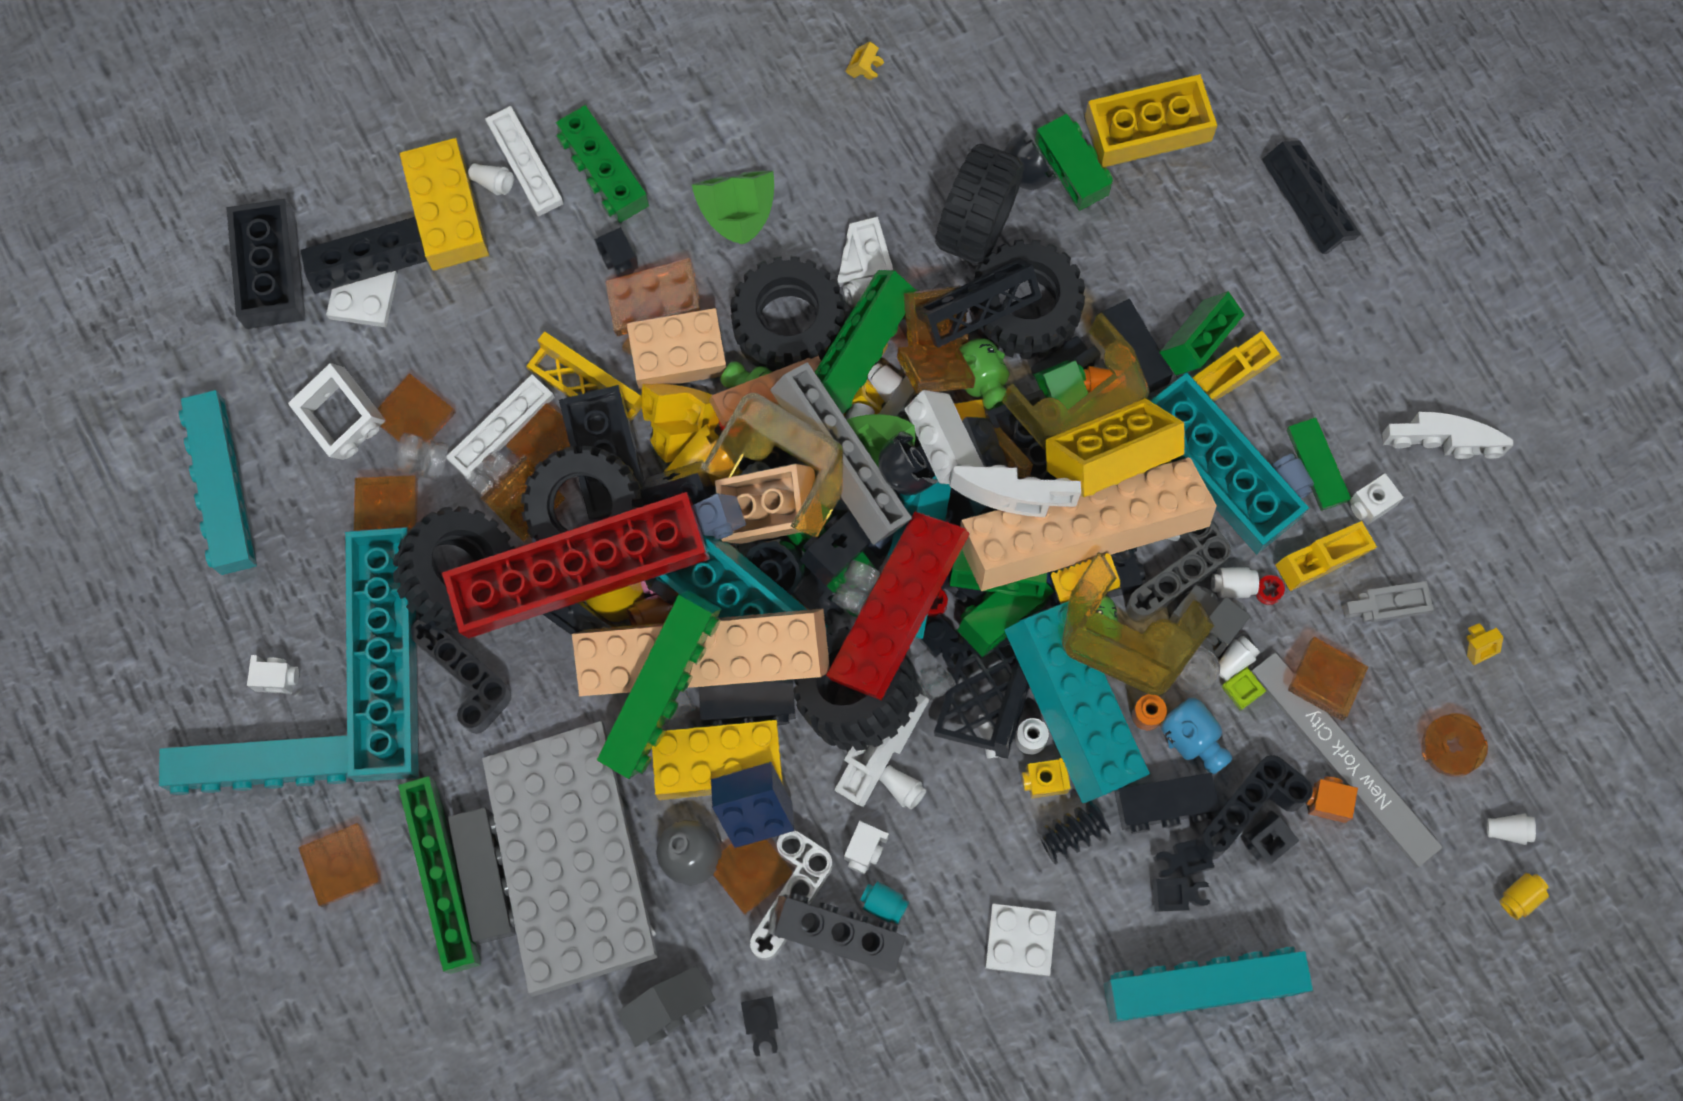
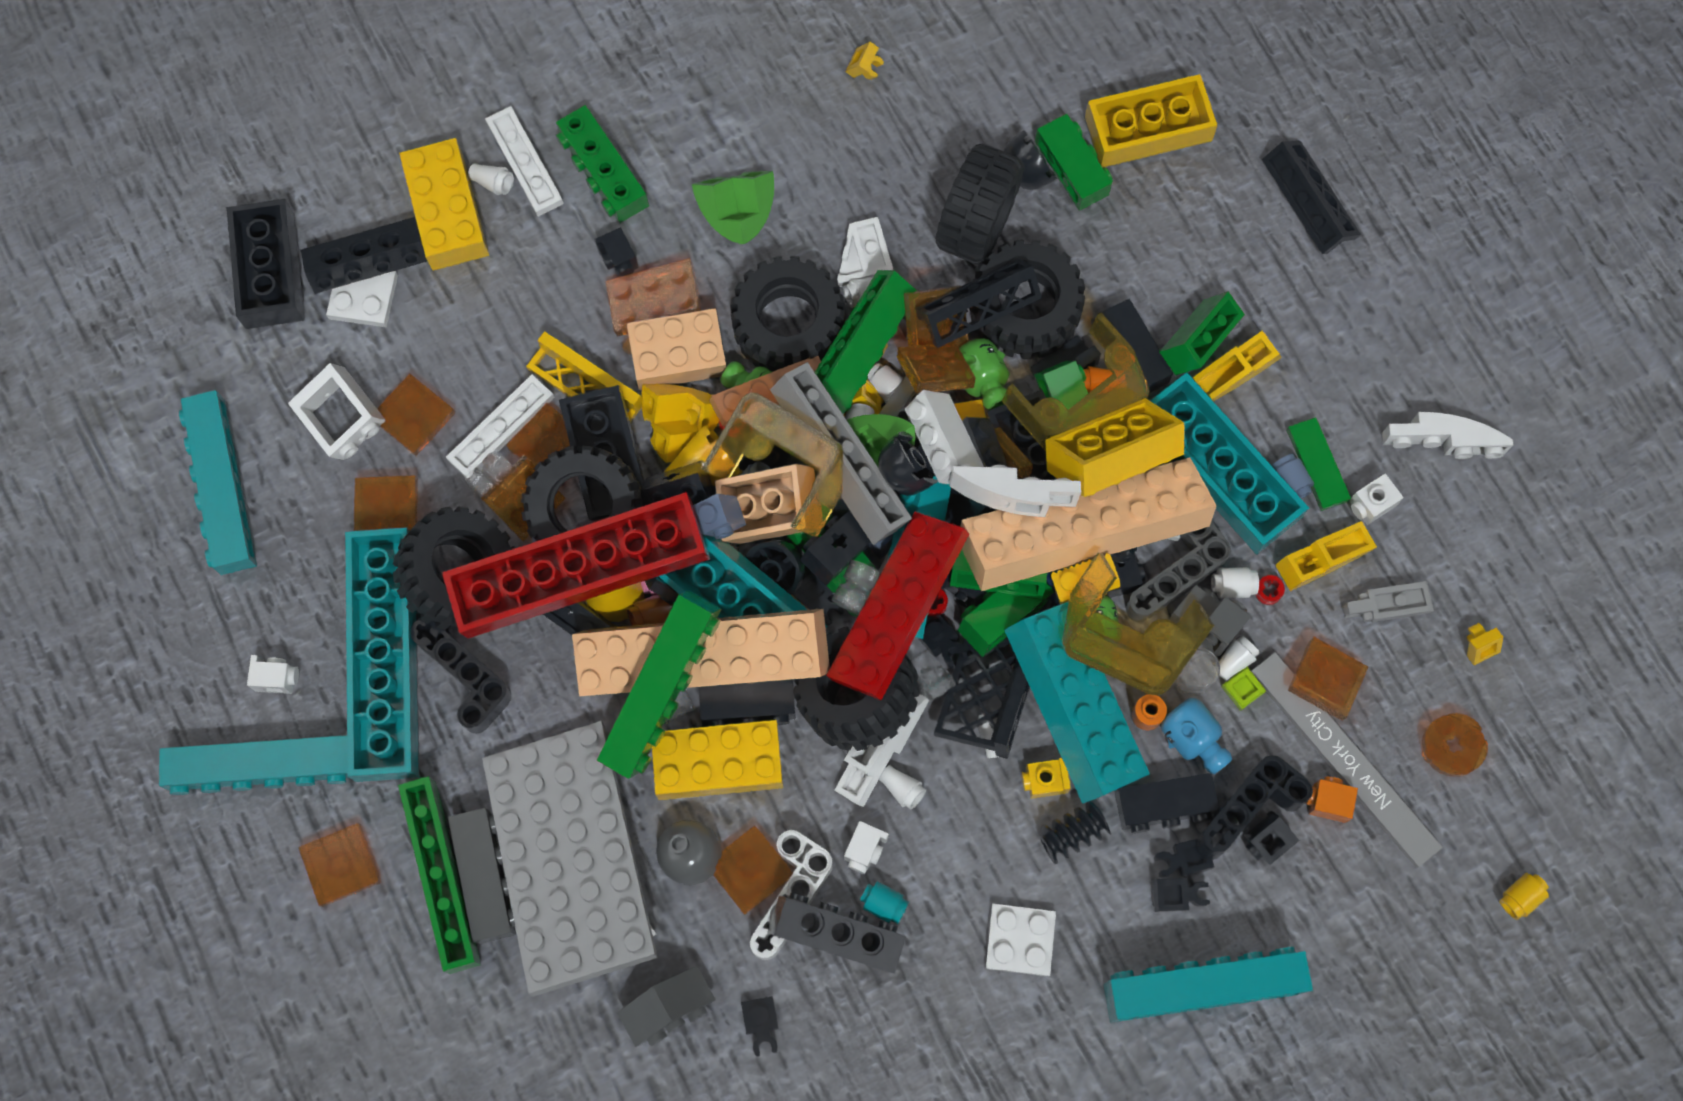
clear wheel [394,432,448,481] -> none
dark blue brick [711,762,794,848] -> none
white brick [1015,718,1049,755] -> none
white cone [1487,813,1536,845] -> none

